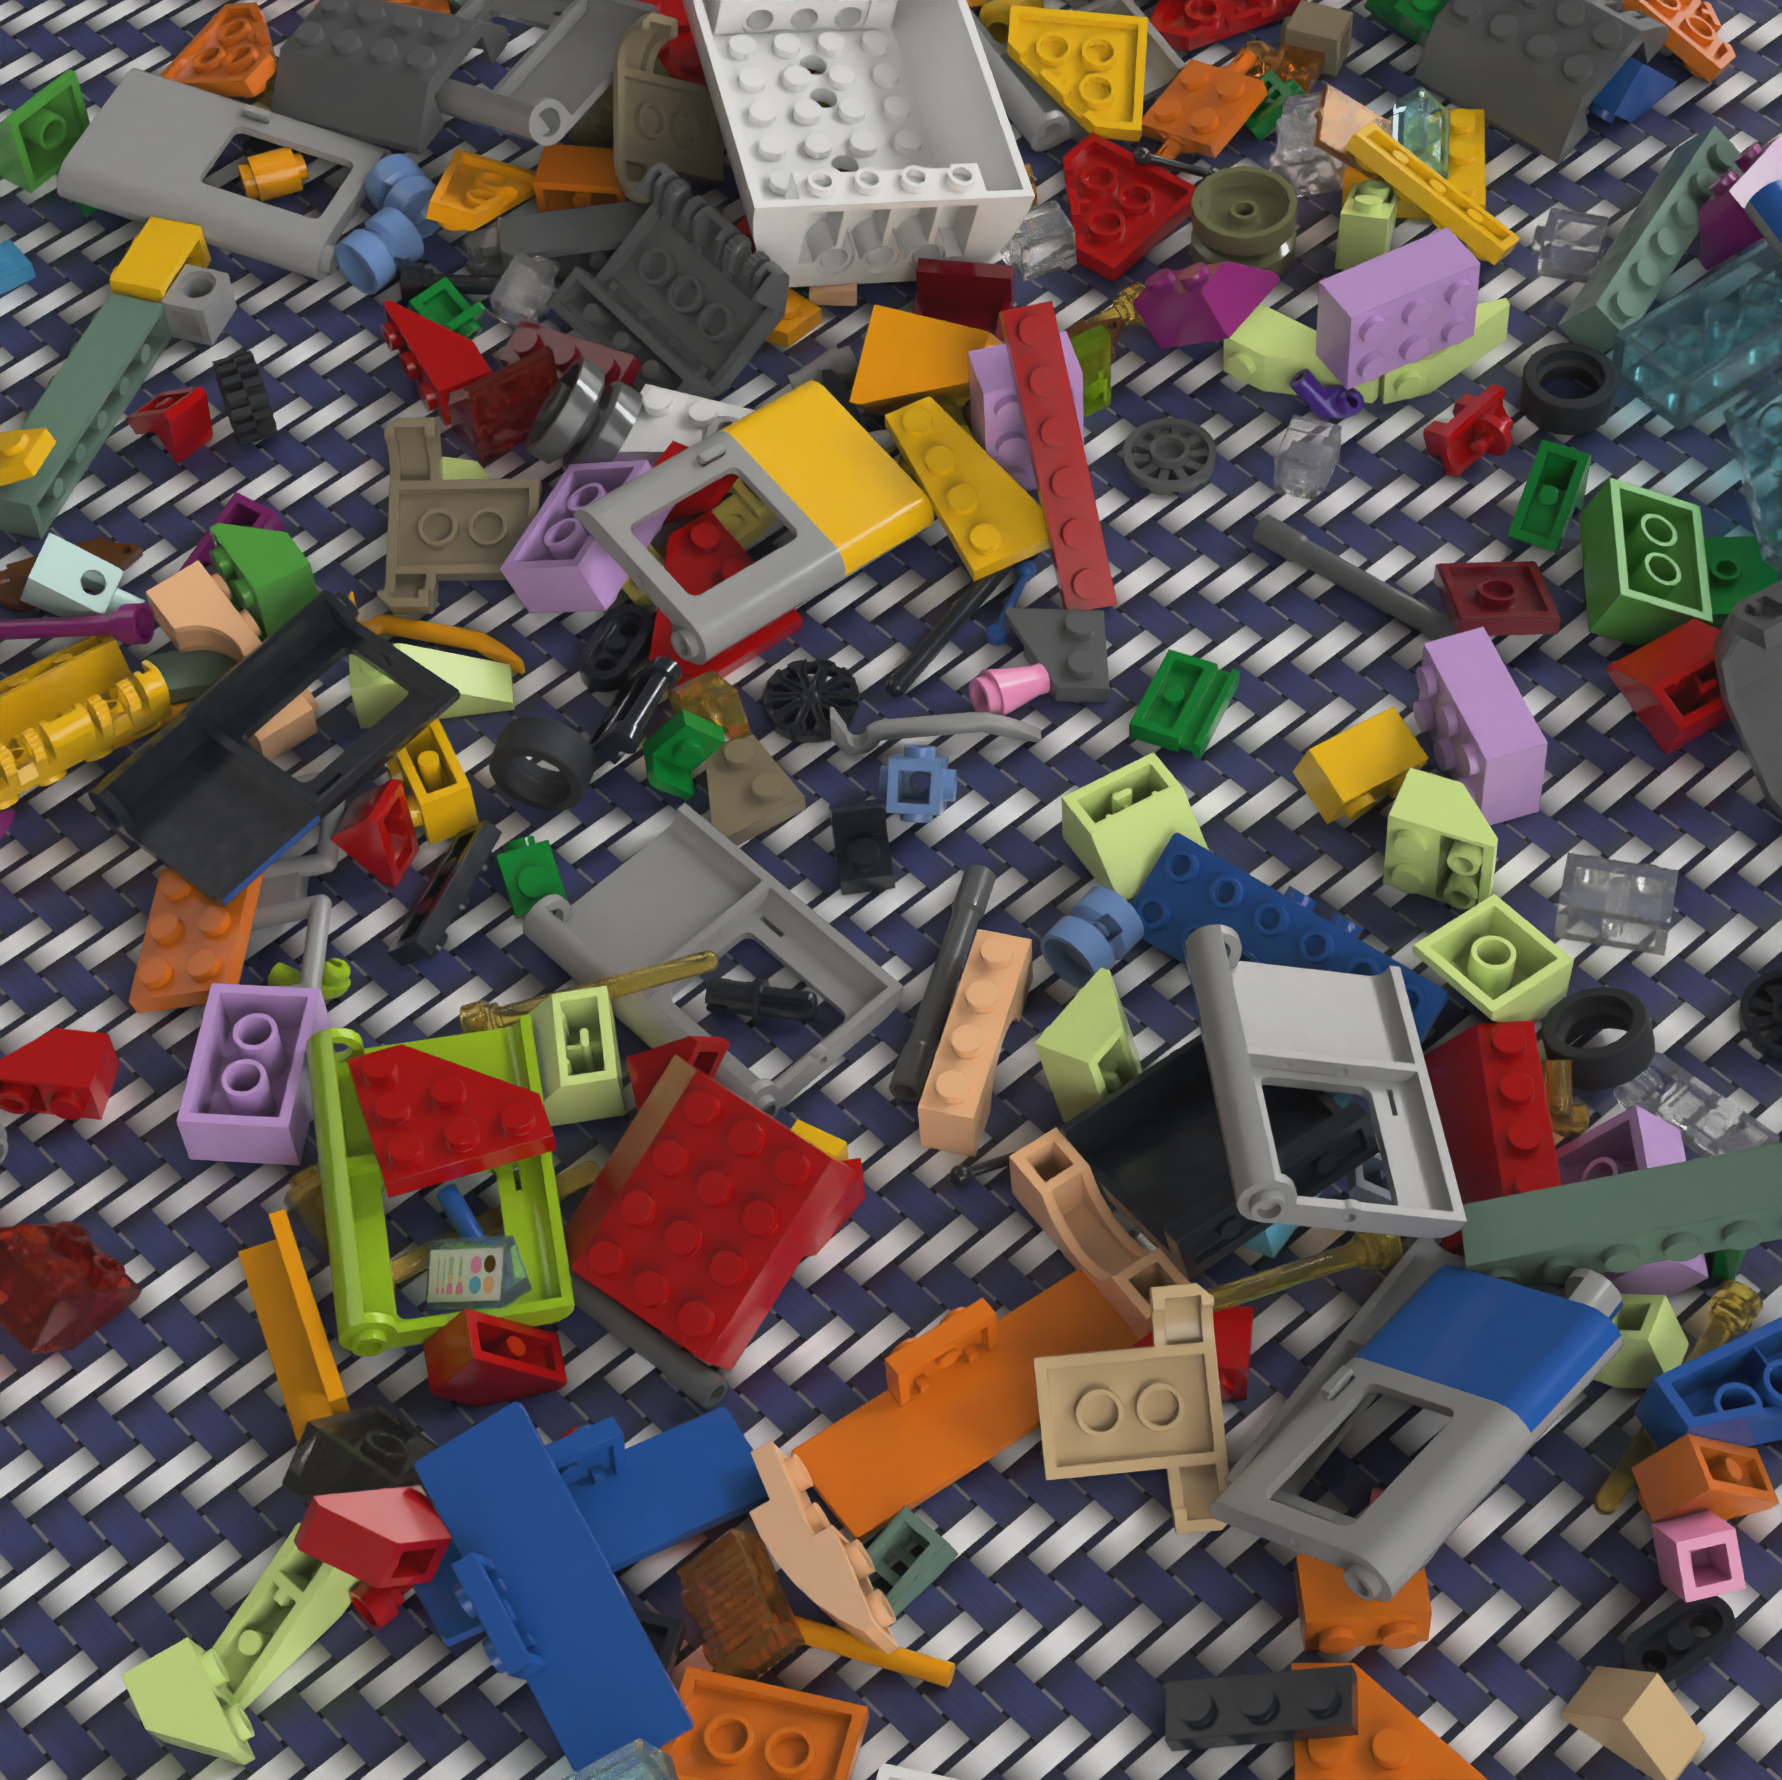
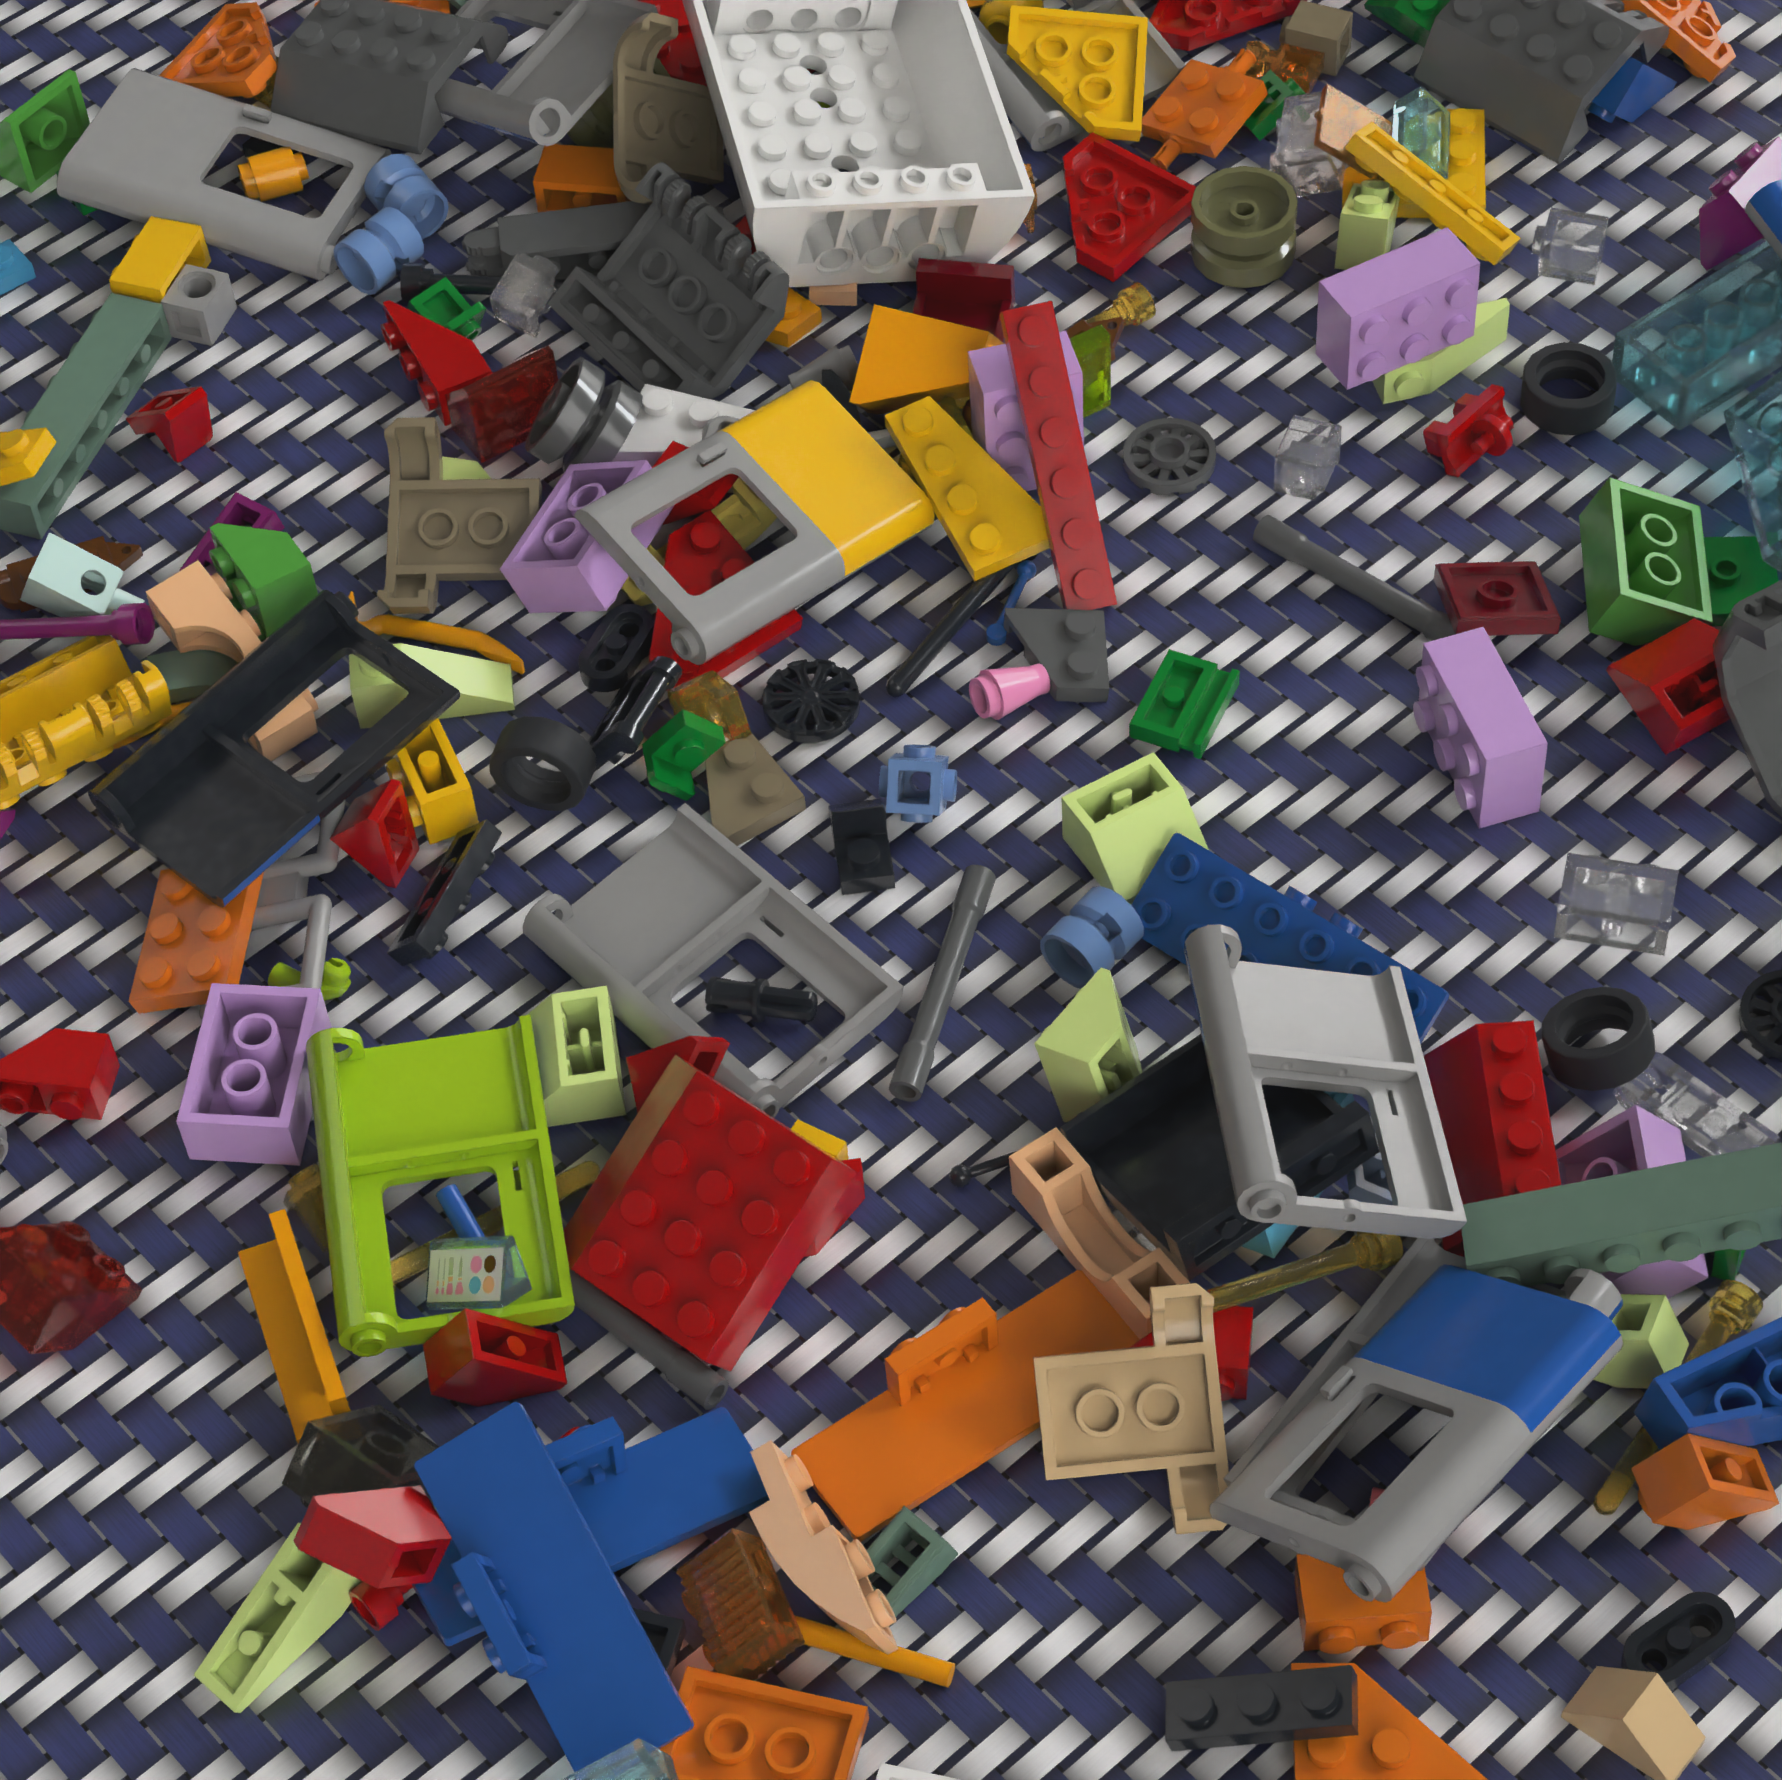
yellowish green slope [121,1637,256,1765] -> none
black tyre [212,350,278,446] -> none
red plate [347,1044,557,1198] -> none
light orange wing [426,149,536,232] -> none
clear yellow piece [460,950,719,1034] -> none
green bracket [495,836,568,919] -> none
plate [498,319,642,388] -> none
light grey piece [830,707,1041,754] -> none
light nougat arch [918,929,1033,1157] -> none
clear brick [1000,200,1075,282] -> none
magenta slope [1132,261,1280,349] -> none
black hinge [1133,147,1222,178] -> none
yellowish green slope [1223,303,1379,403] -> none
dark purple arm [1289,369,1364,418] -> none
yellow brick [1293,706,1429,824] -> none
yellowish green slope [1383,768,1498,909] -> none
yellowish green slope [1412,894,1574,1024] -> none
green slope [1507,439,1592,554] -> none
clear yellow arm [1542,1060,1589,1137] -> none
sand green brick [1557,125,1740,353] -> none
bright pink brick [1651,1510,1746,1603] -> none

